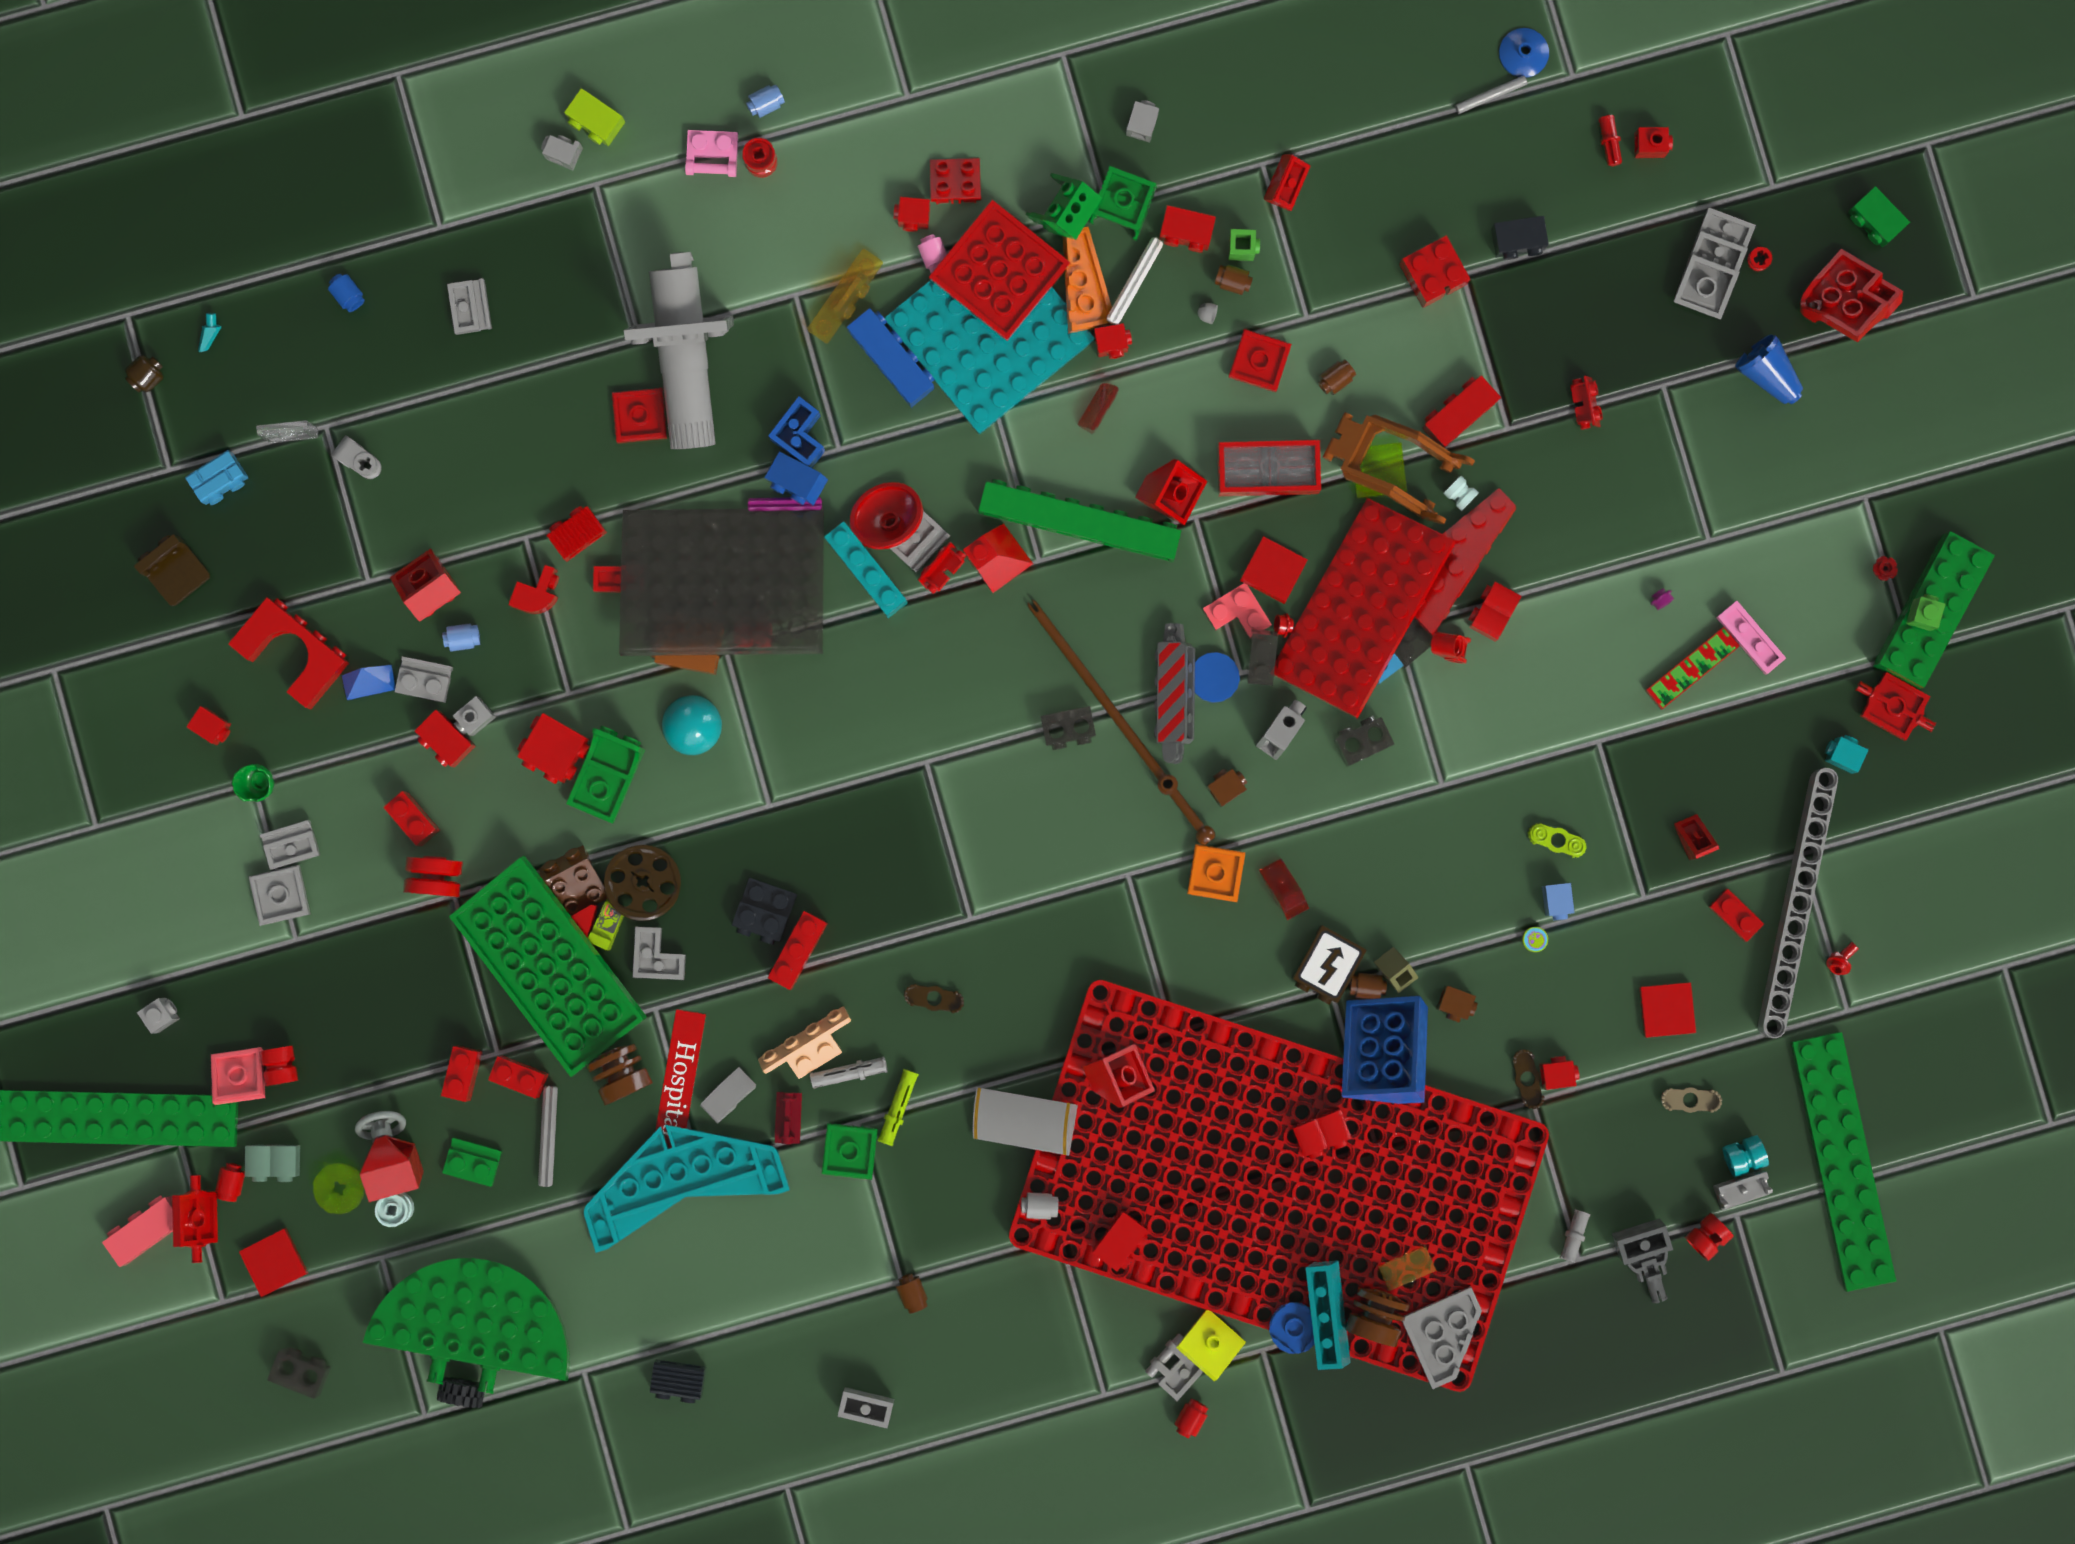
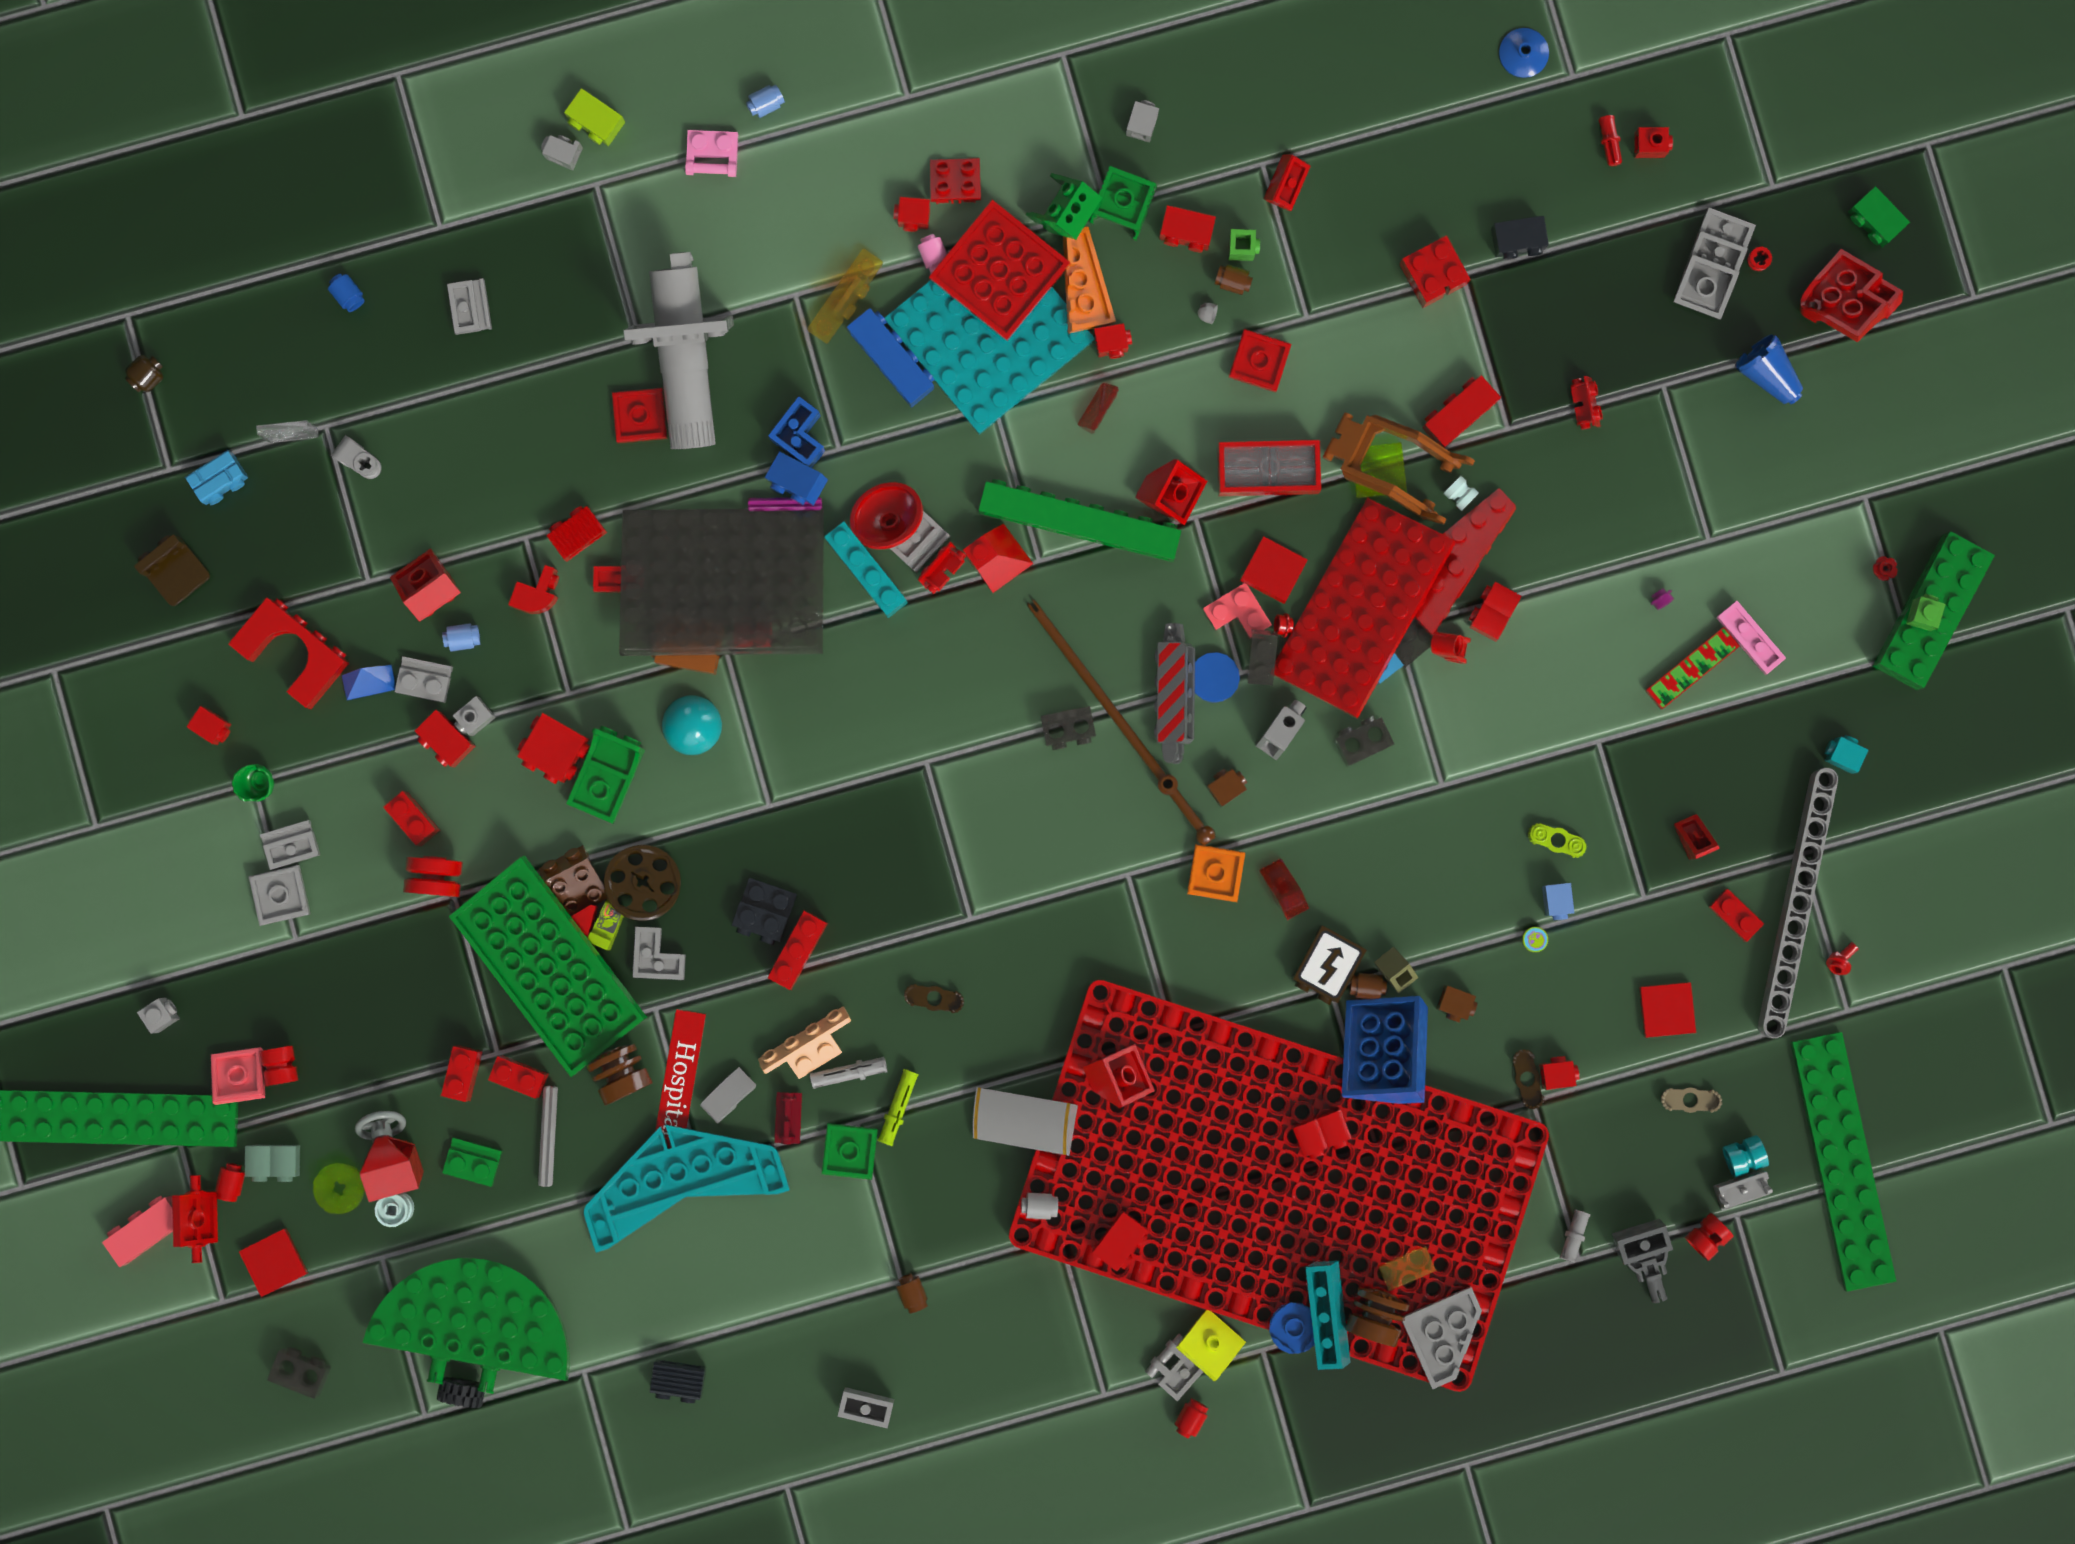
teal bar [198,313,221,352] -> none
red wheel [742,138,777,178] -> none
white axle [1107,237,1163,325] -> none
reddish brown brick [1318,359,1356,395] -> none
light grey bar [1455,75,1527,114] -> none
red plate [1855,672,1936,741] -> none

